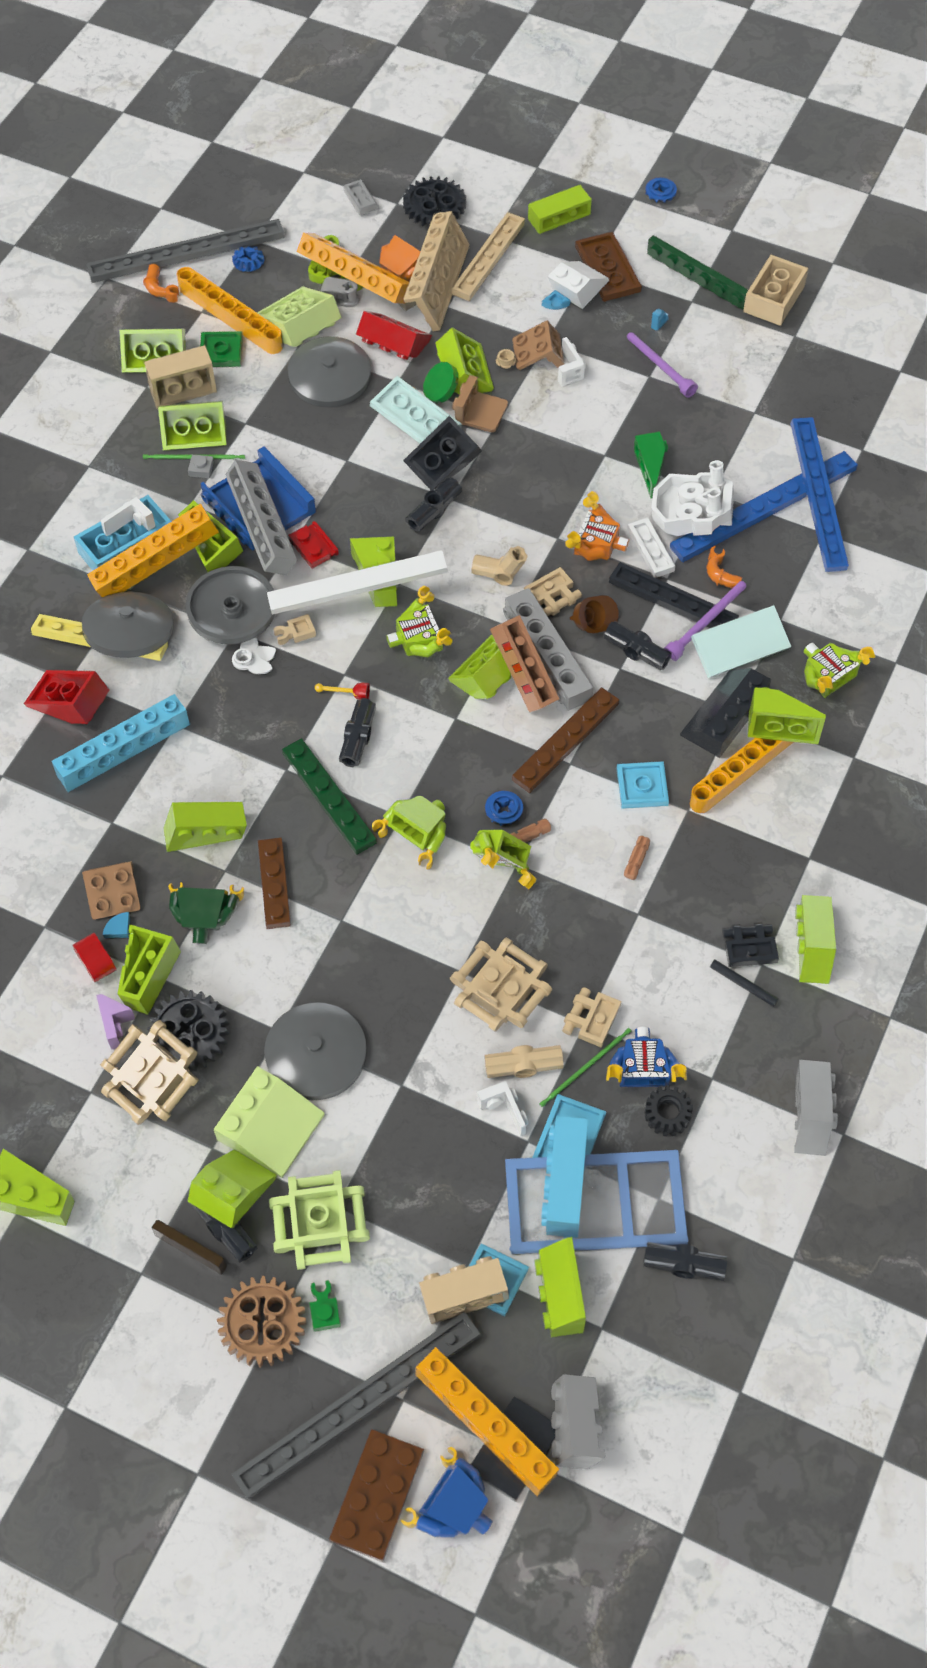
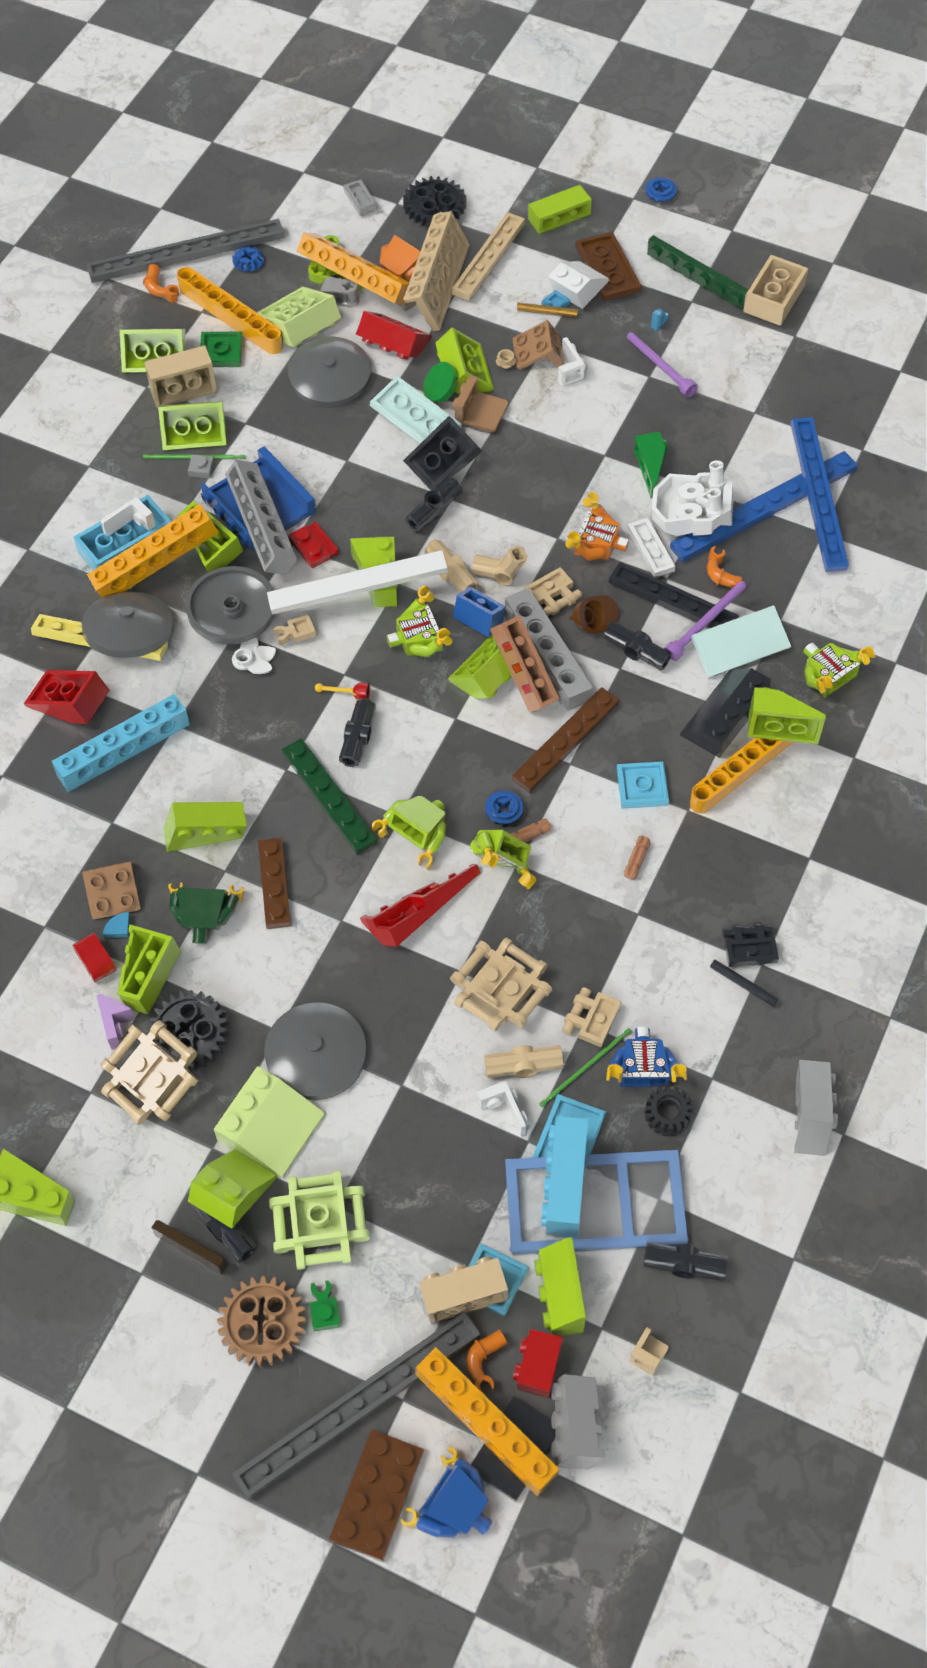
lime wedge [795,895,836,984] -> none
none -> red wedge [360,864,480,947]
none -> tan piece [425,539,478,593]
none -> blue brick [453,587,506,637]
none -> orange piece [466,1330,507,1394]
none -> red brick [513,1329,563,1398]
none -> pearl gold bar [517,302,578,318]
none -> tan panel [629,1327,668,1376]

